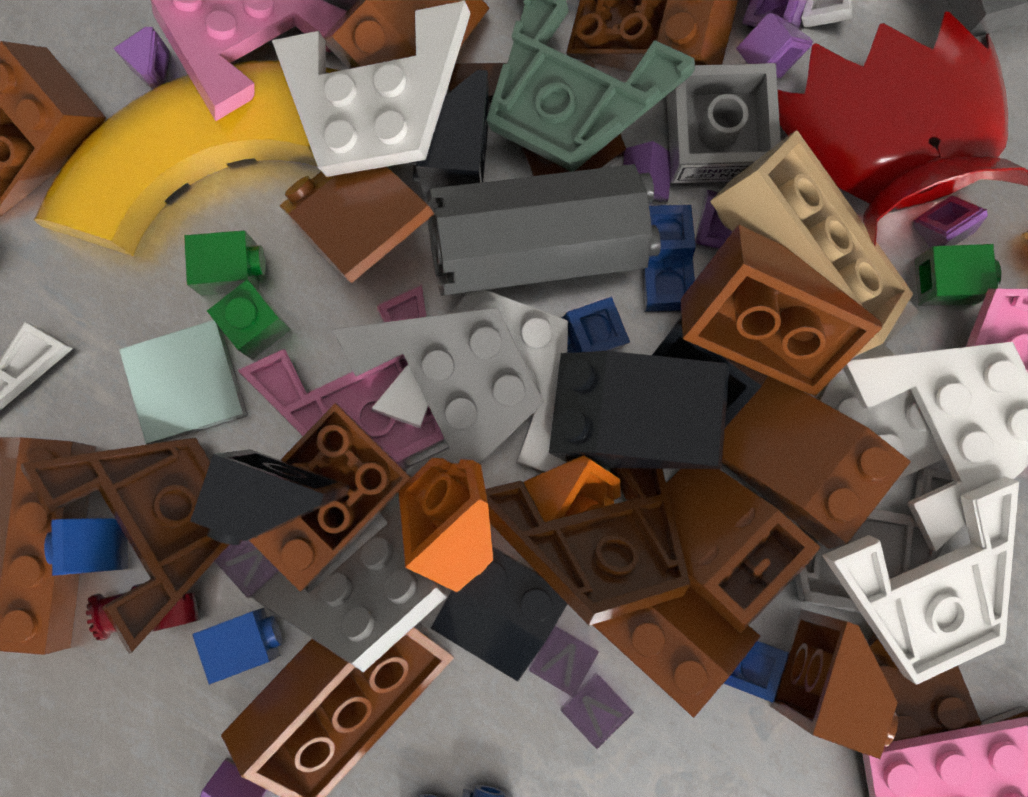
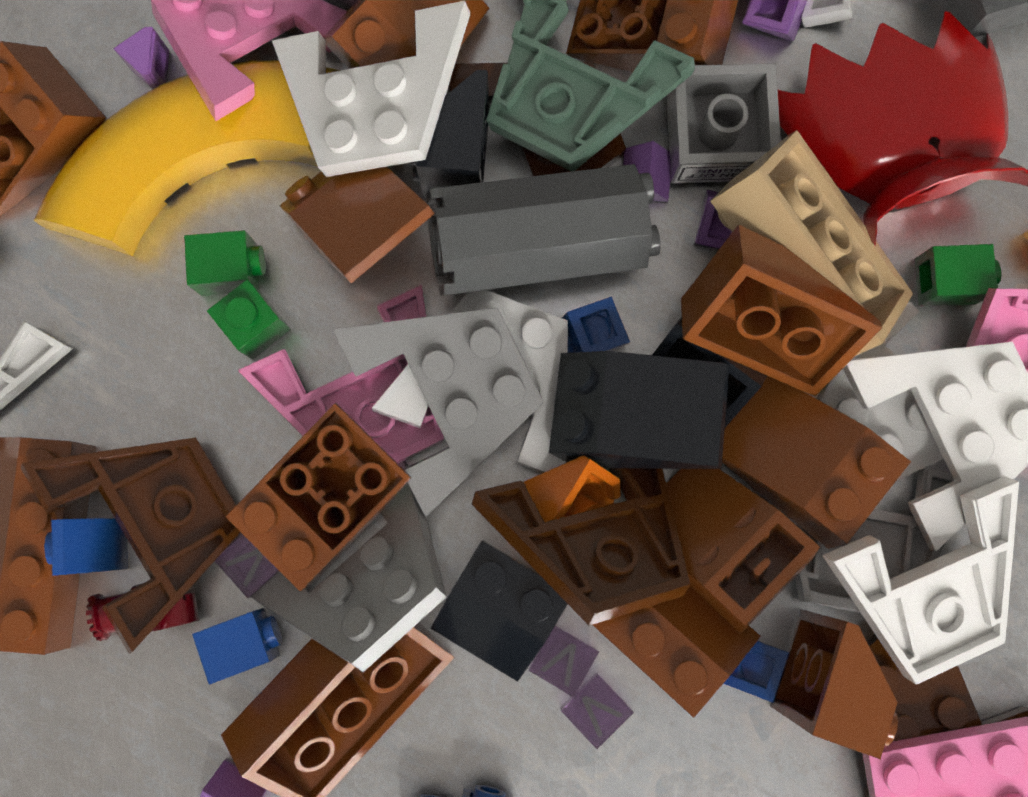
light aqua tile [119,320,247,445] -> none
black slope [190,449,350,545] -> none
orange slope [399,458,493,592] -> none
blue slope [643,205,696,312] -> none
medium lavender slope [736,13,813,78] -> none
medium lavender slope [913,195,988,248] -> none

